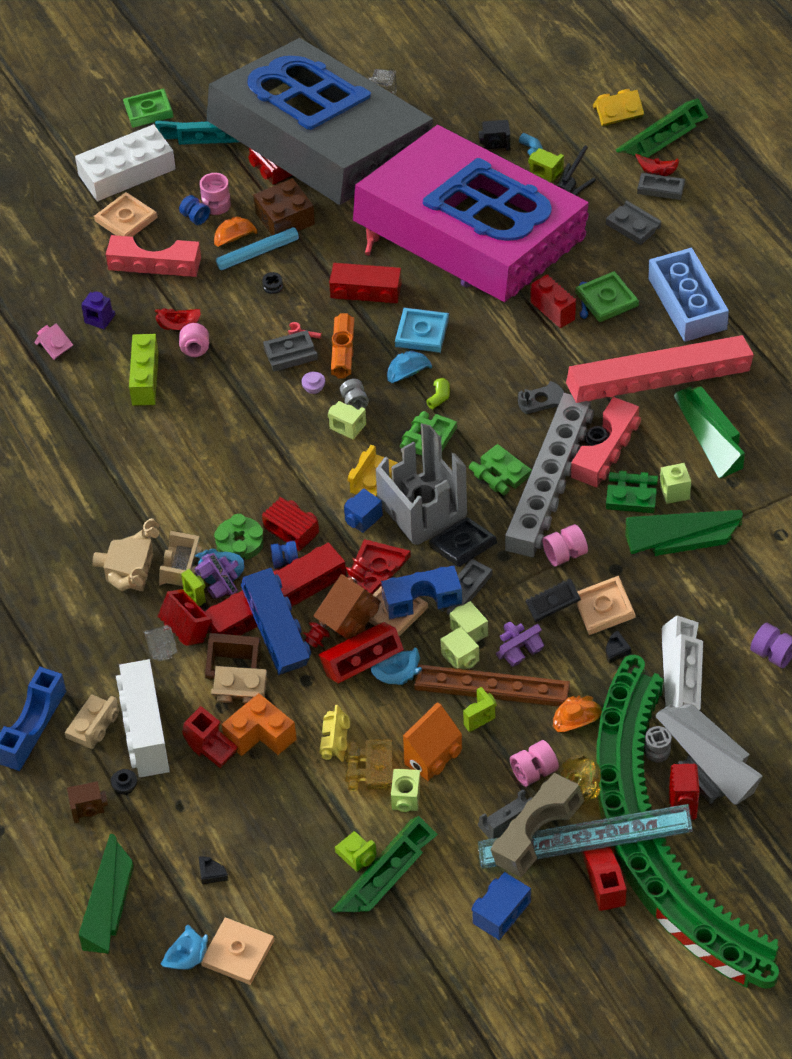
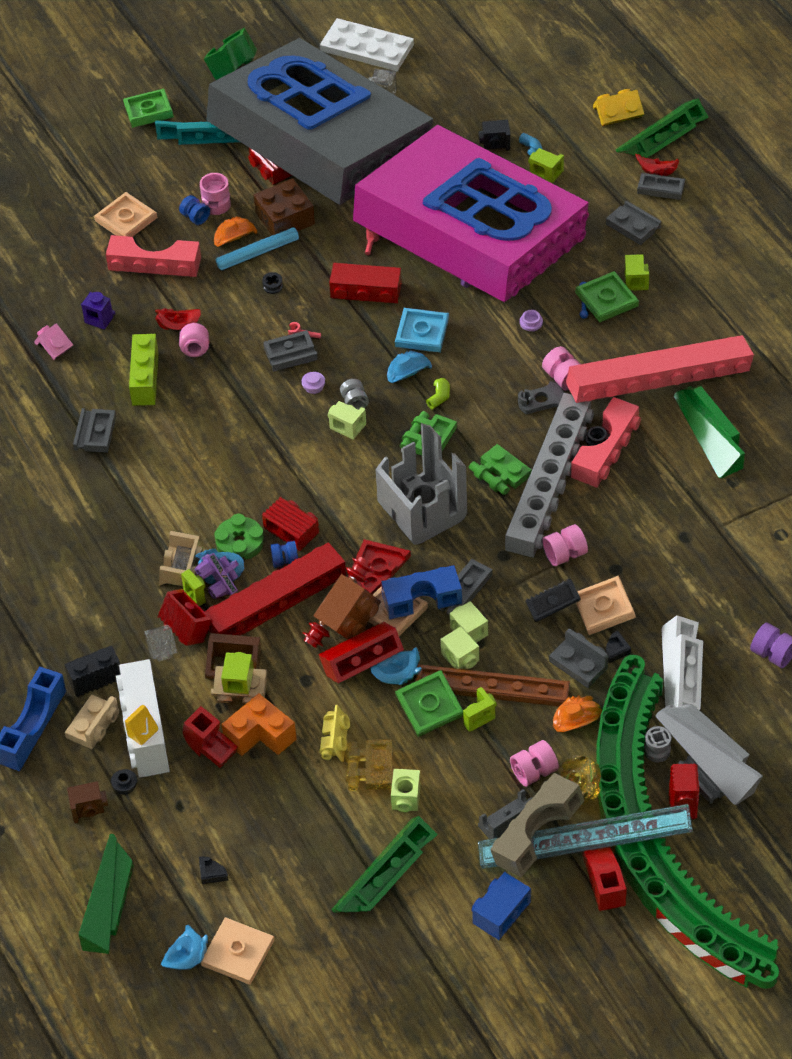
white brick [75,124,176,201] -> none
tan torso [93,519,160,591] -> none
blue brick [241,568,311,675] -> none
orange piece [331,313,355,379] -> none
lime bracket [335,831,376,872] -> none
blue brick [344,488,383,533] -> none
yellow bracket [348,445,398,497] -> none
orange slope [403,702,462,781] -> none
black plate [429,517,497,567] -> none
medium lavender hips [496,622,544,667] -> none
red brick [530,275,576,328] -> none
black plant [556,145,596,196] -> none
green plate [606,470,658,513] -> none
green wedge [625,510,743,556] -> none
light blue brick [648,248,729,342] -> none
yellowish green brick [660,463,691,504] -> none
none -> black brick [64,645,121,697]
none -> dark grey plate [73,408,116,453]
none -> yellow slope [125,705,158,745]
none -> green brick [204,28,257,80]
none -> lime brick [221,652,254,694]
none -> white plate [320,18,414,72]
none -> bright green plate [395,670,463,737]
none -> lavender plate [520,310,543,331]
none -> bright pink wheel [542,346,580,391]
none -> dark grey bracket [549,629,608,688]
none -> lime brick [624,255,649,290]

